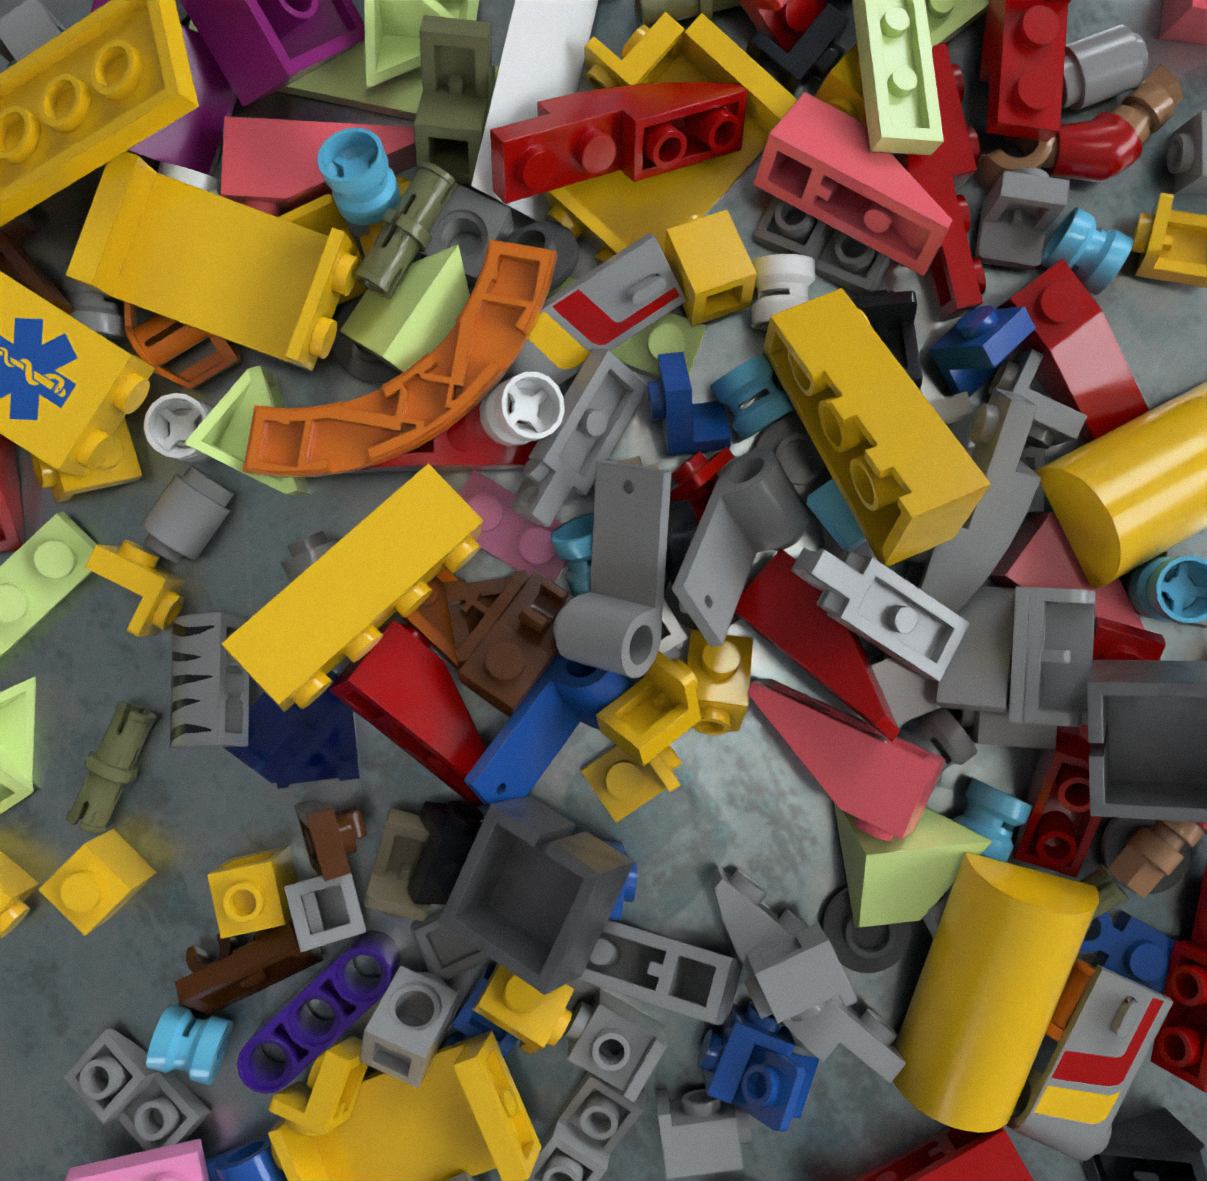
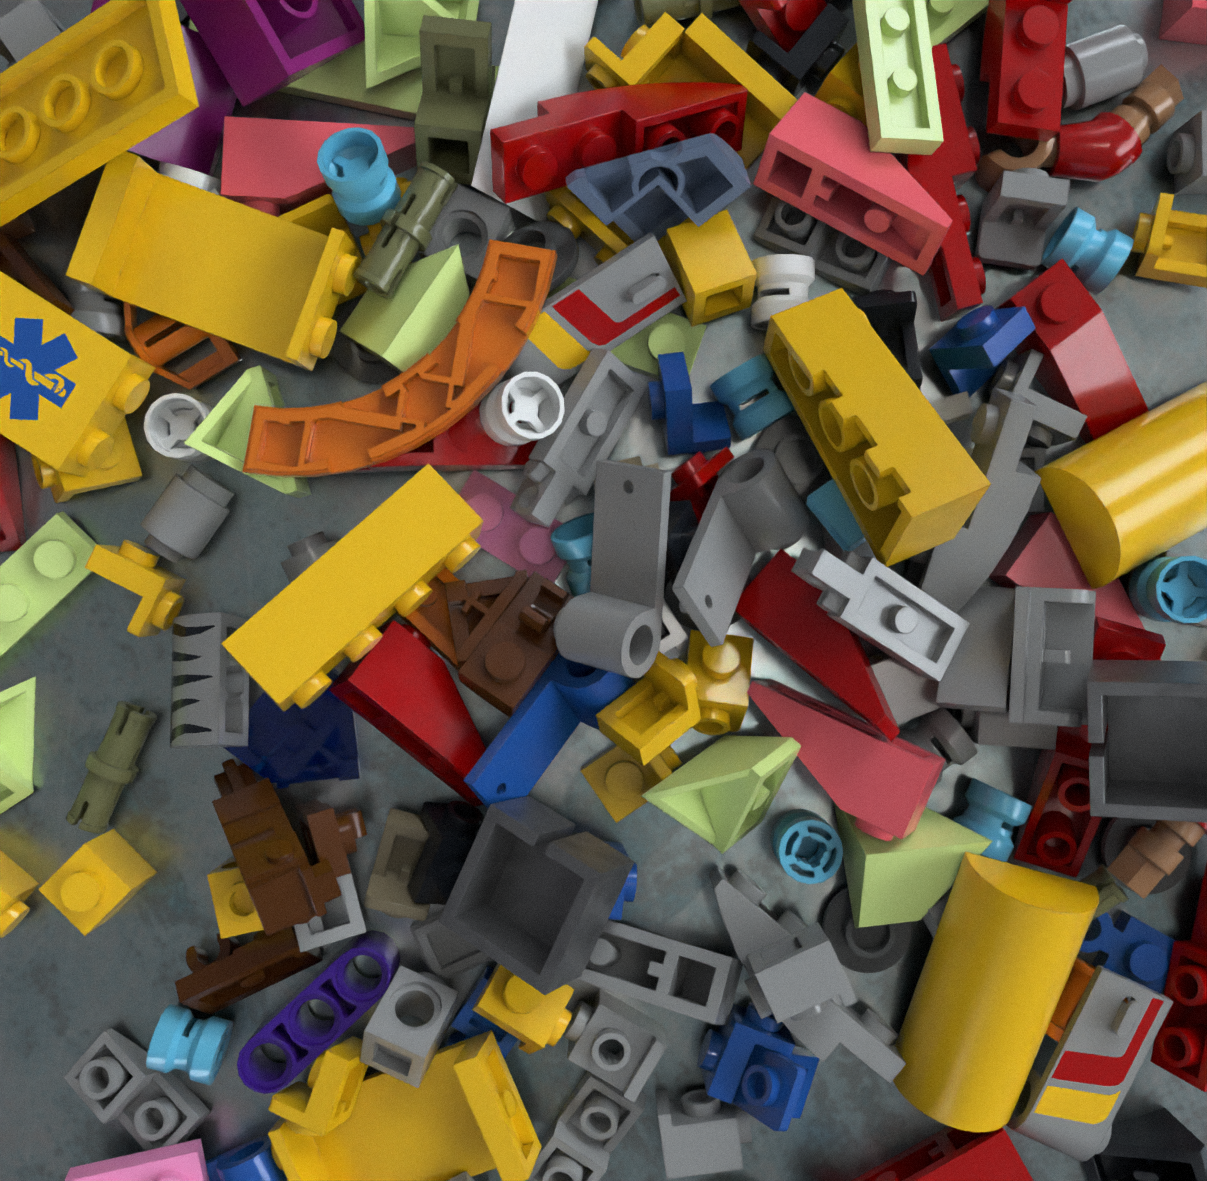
none -> reddish brown piece [212,758,342,936]
none -> sand blue slope [565,133,752,242]
none -> yellowish green slope [641,735,802,854]
none -> medium azure wheel [770,808,843,884]

